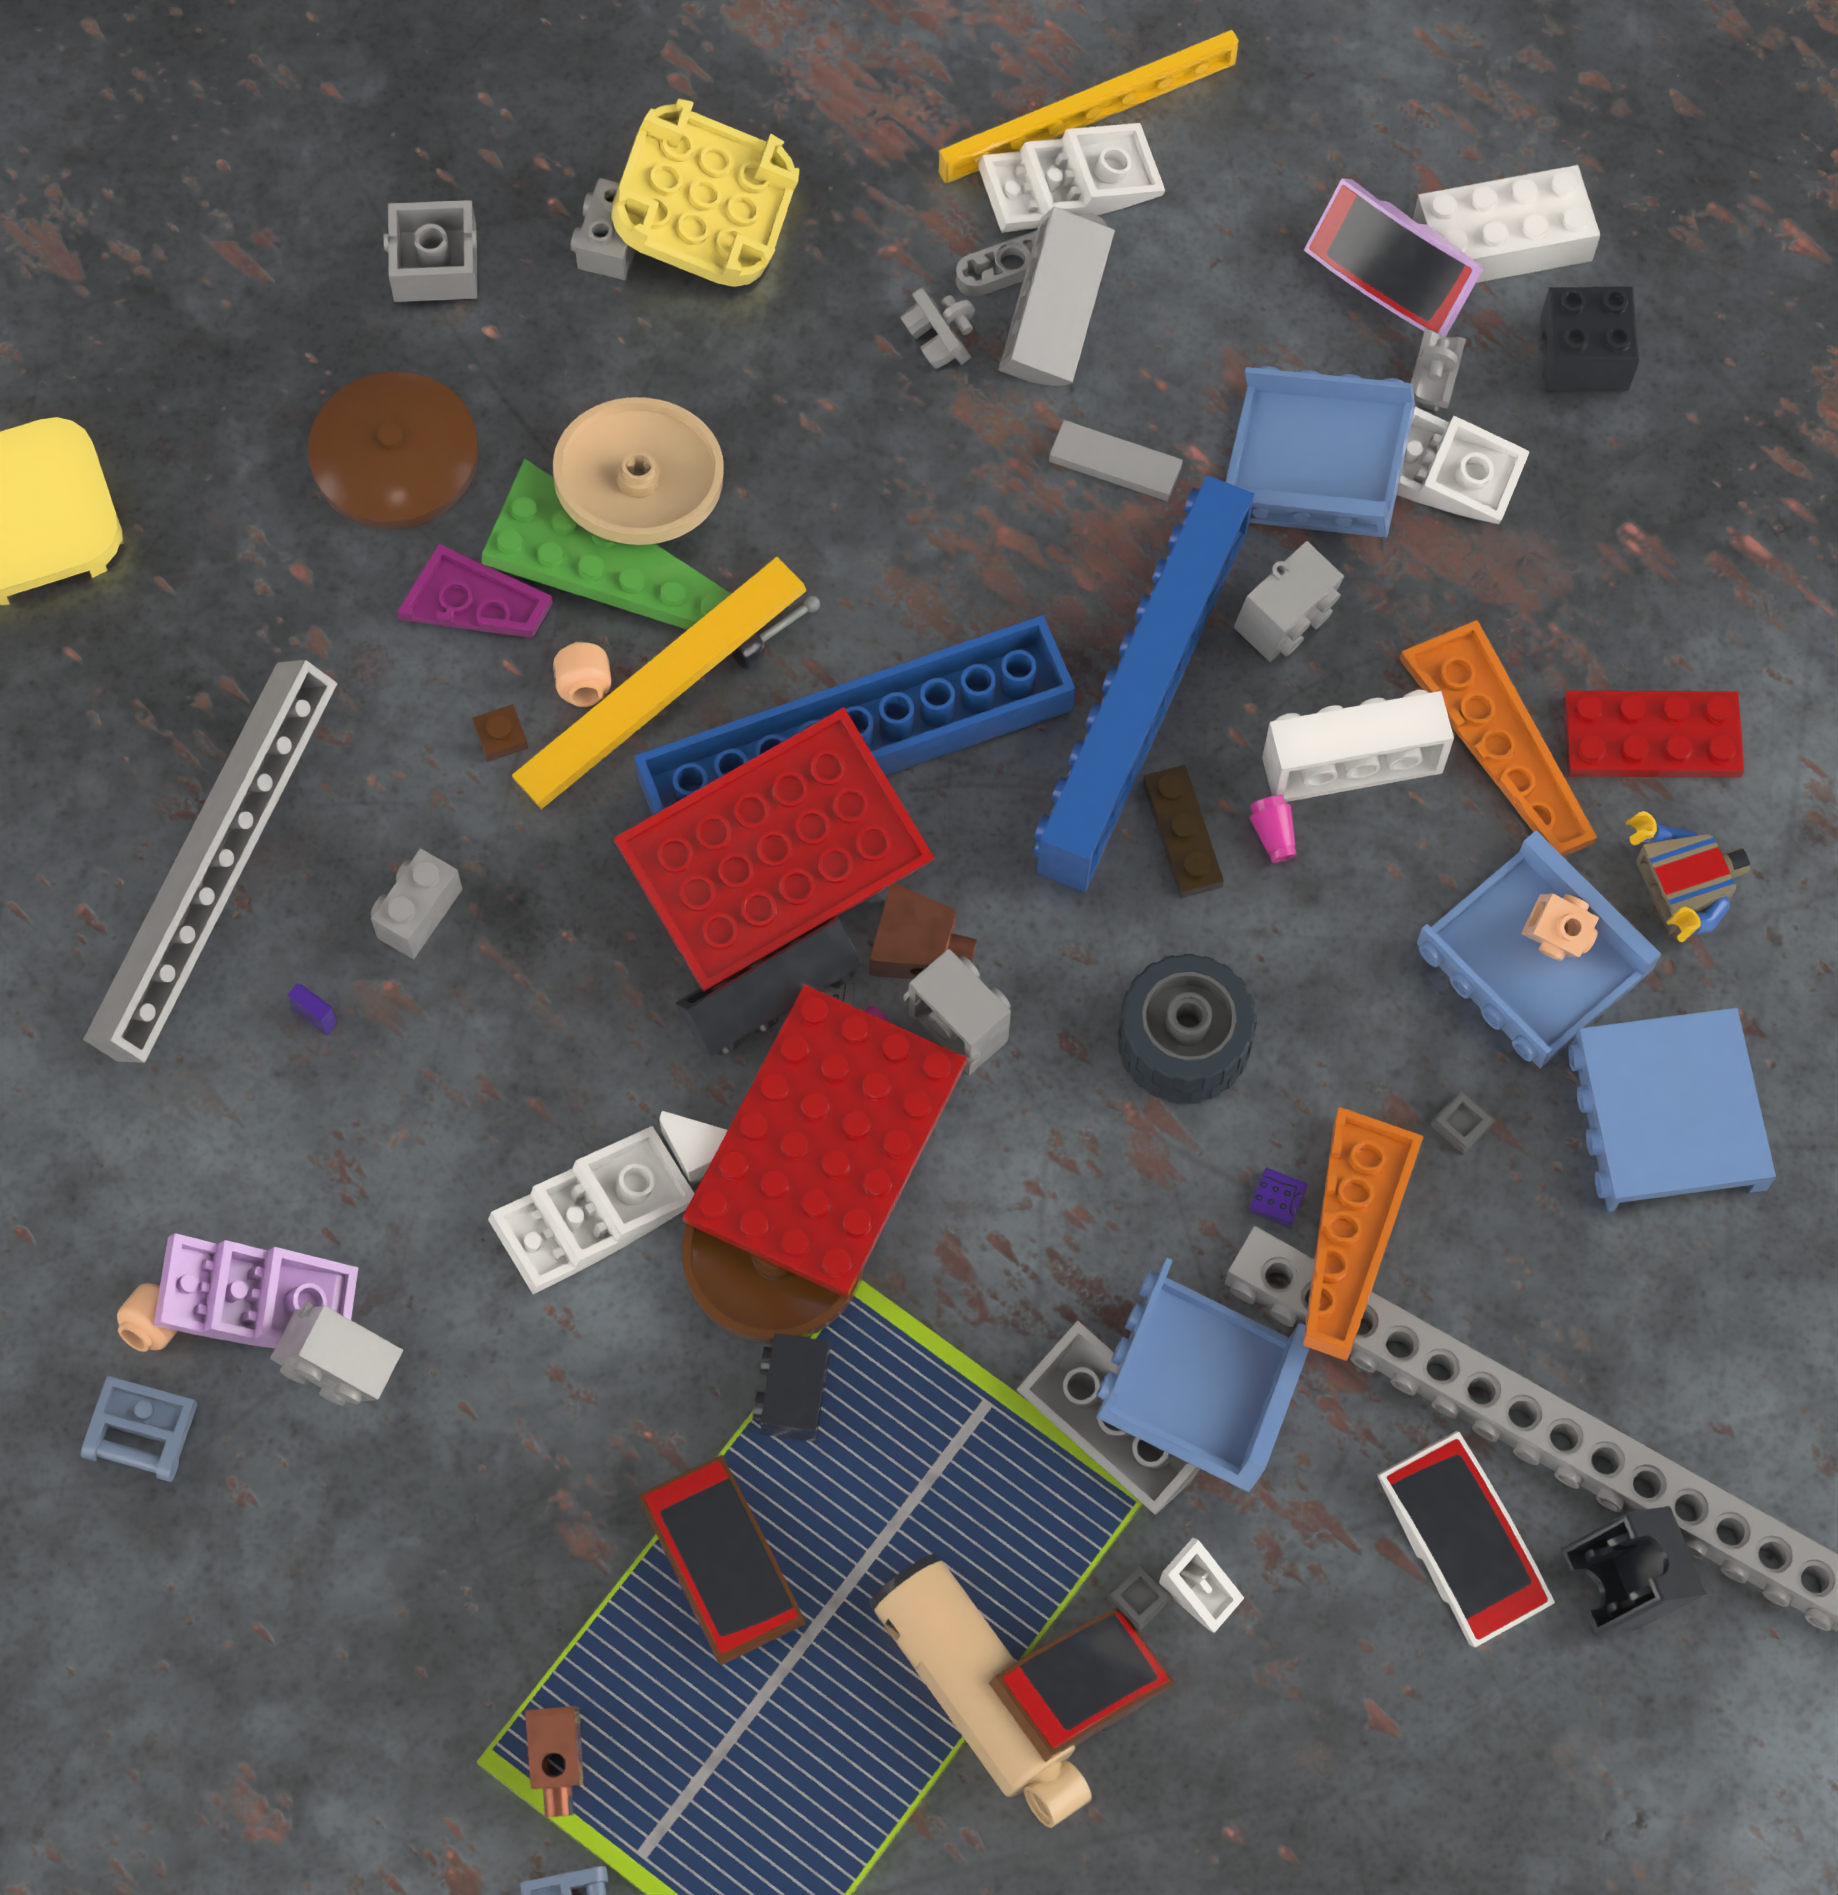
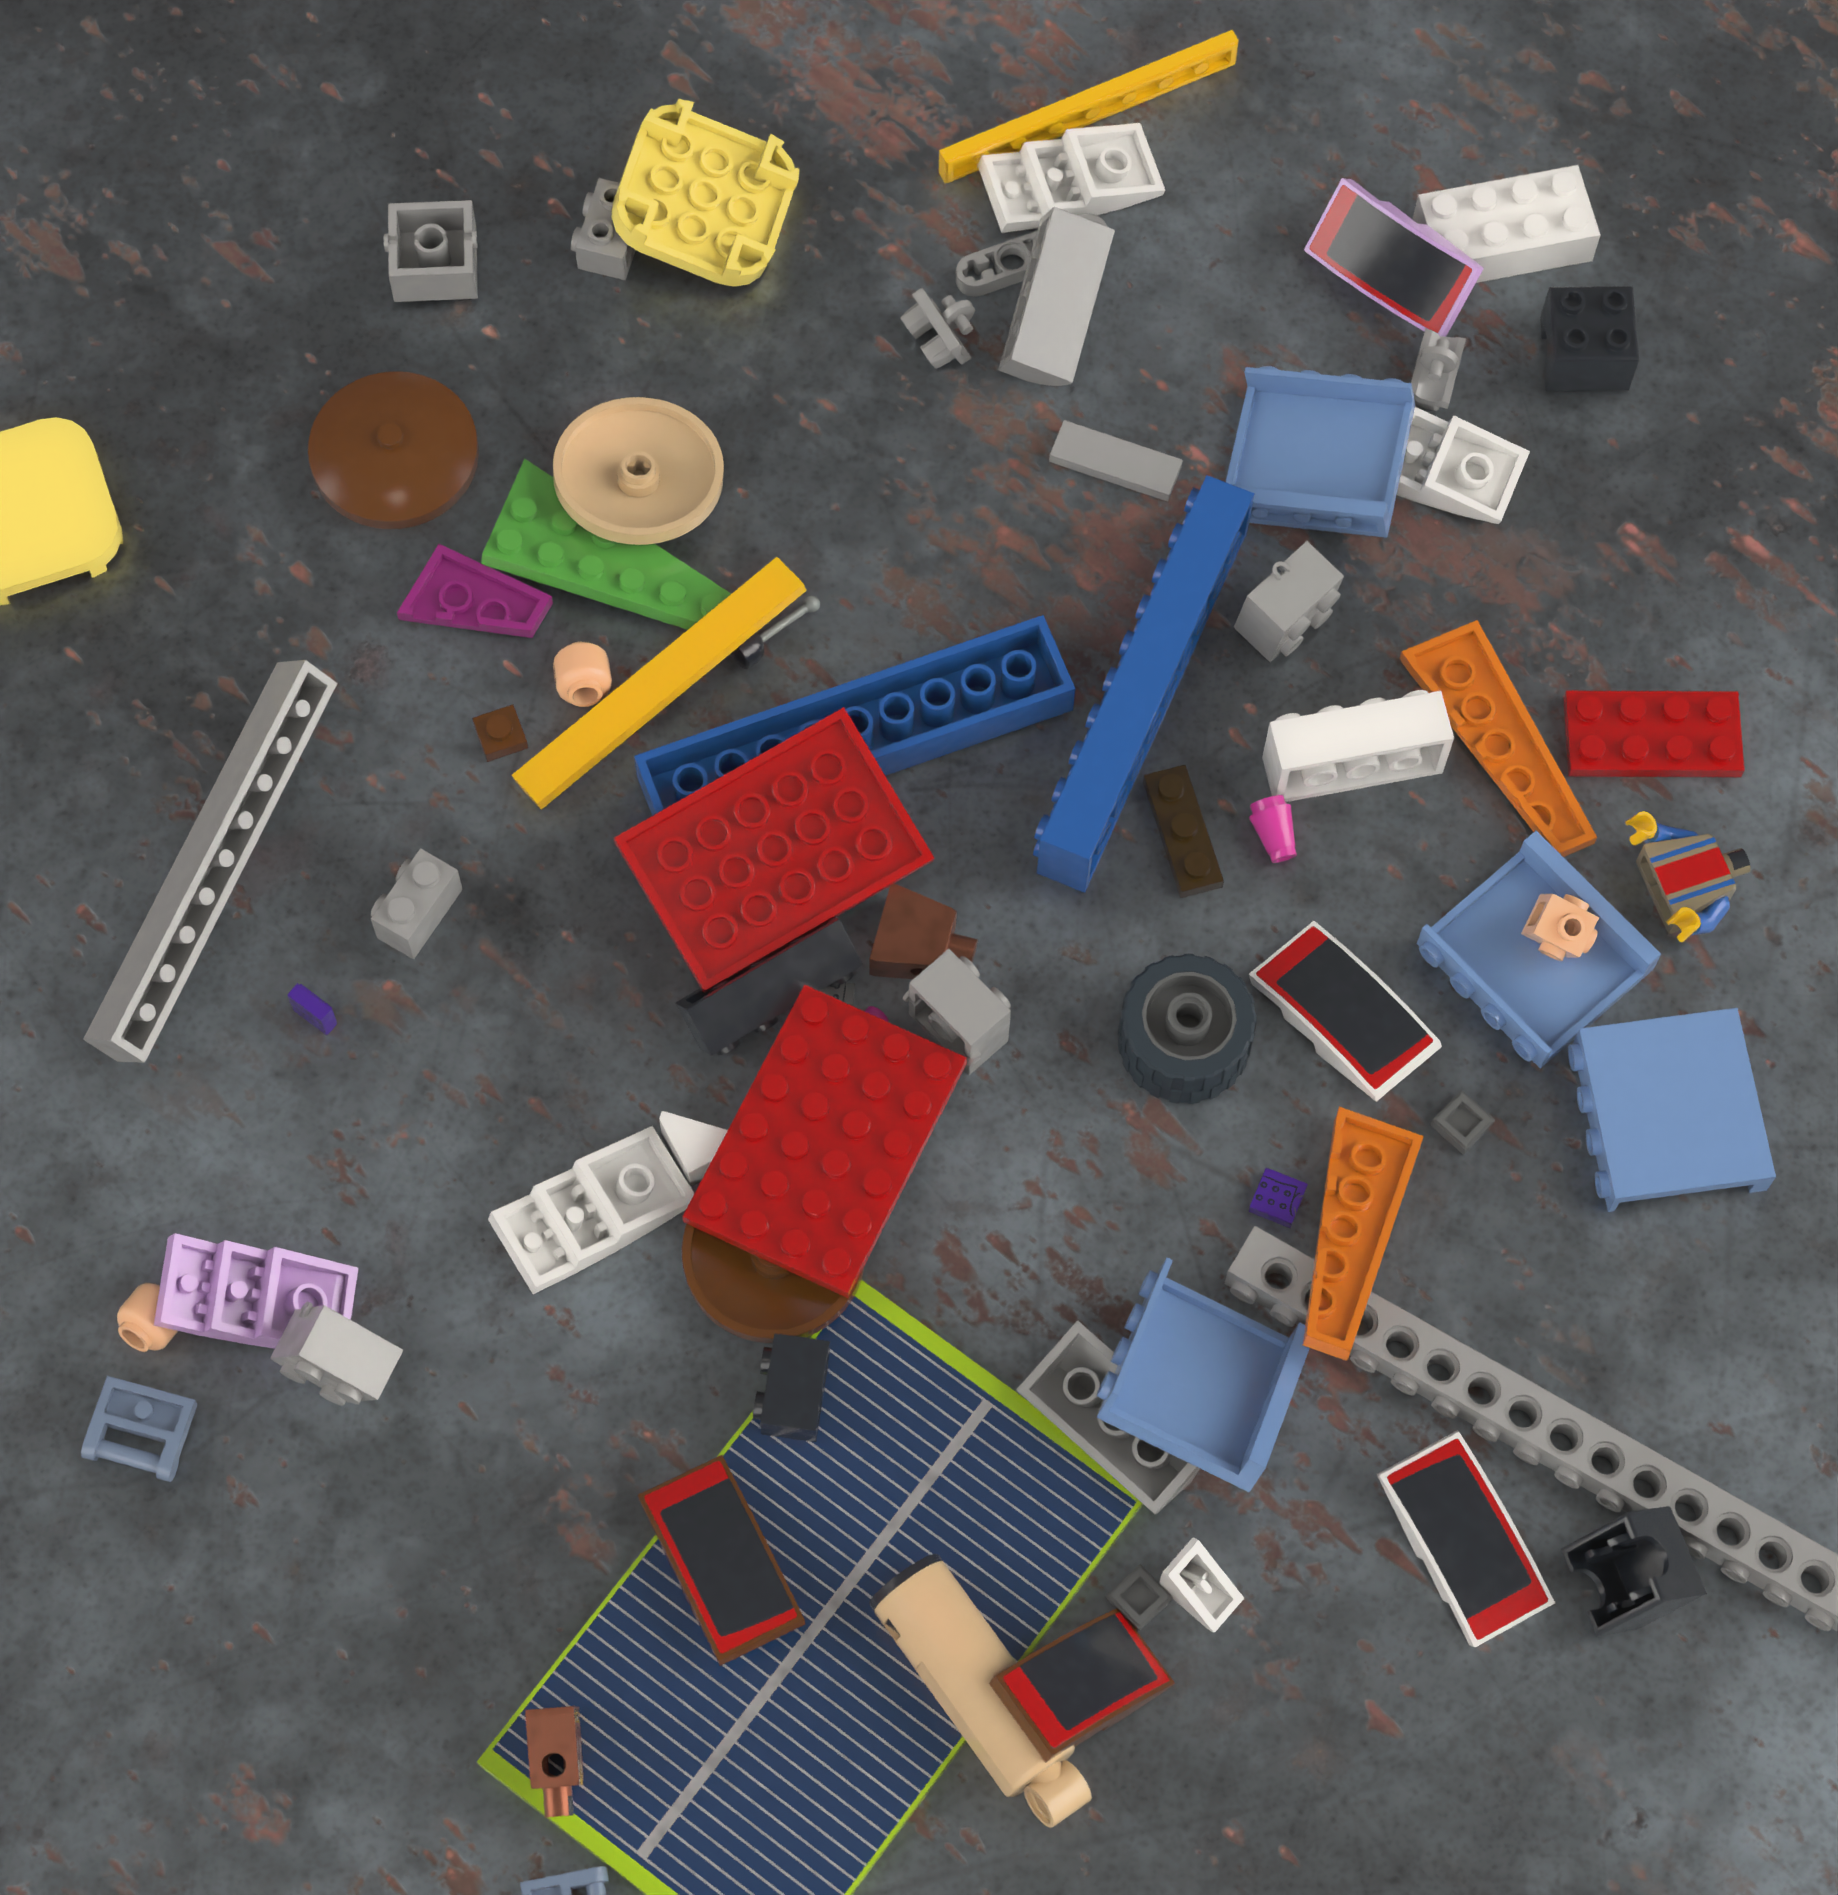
none -> slope [1249,921,1442,1102]

